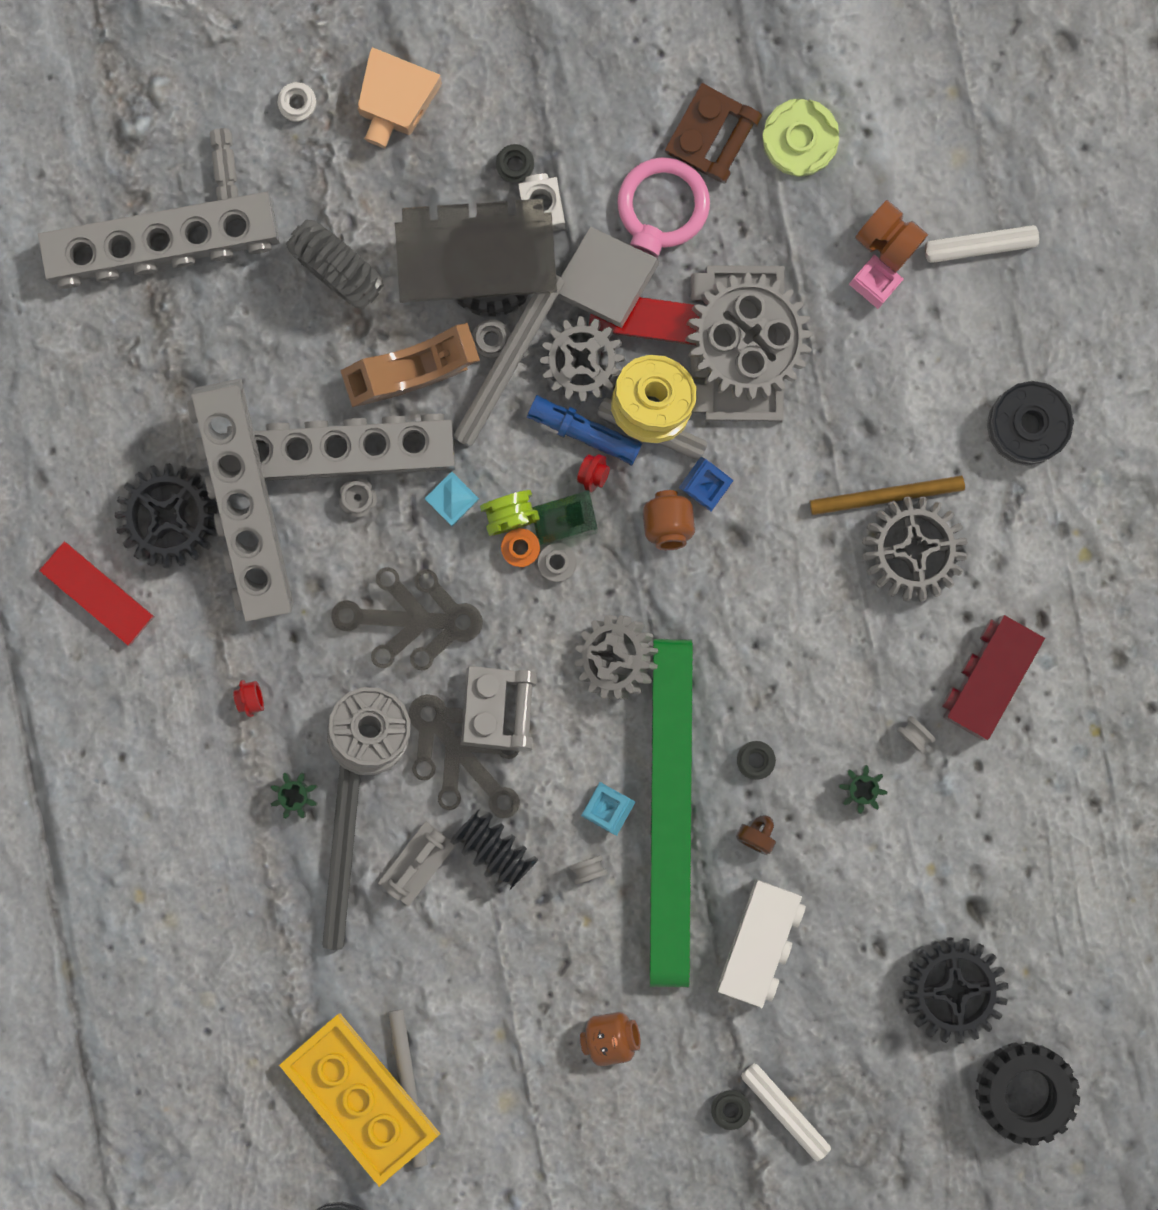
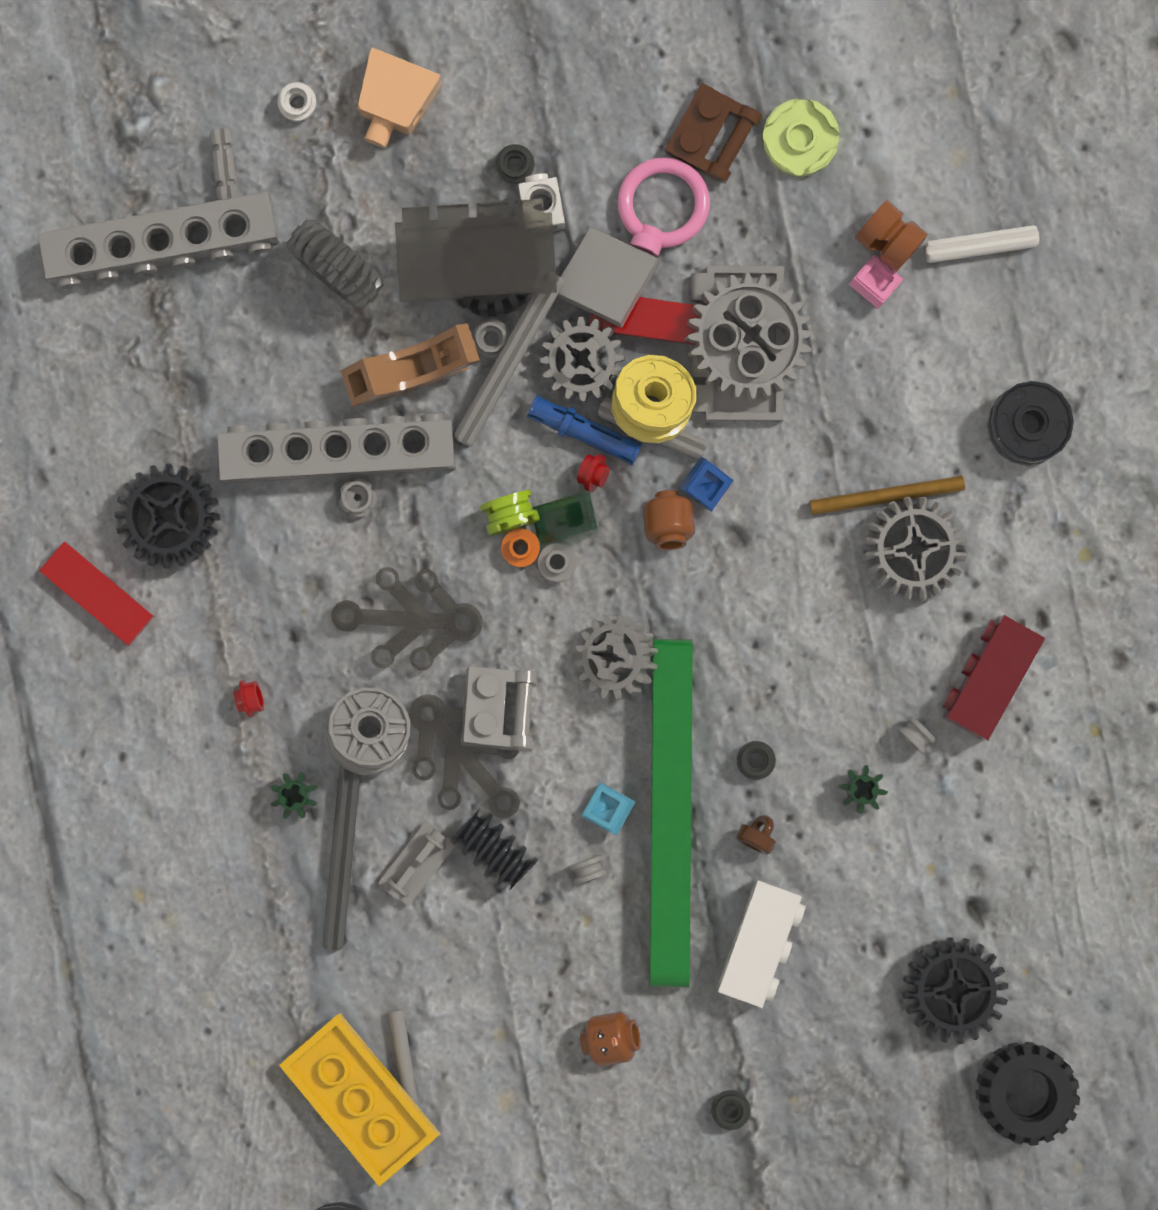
light grey brick [187,378,294,622] -> none
medium azure tile [424,471,480,527] -> none
white axle [741,1063,831,1162] -> none

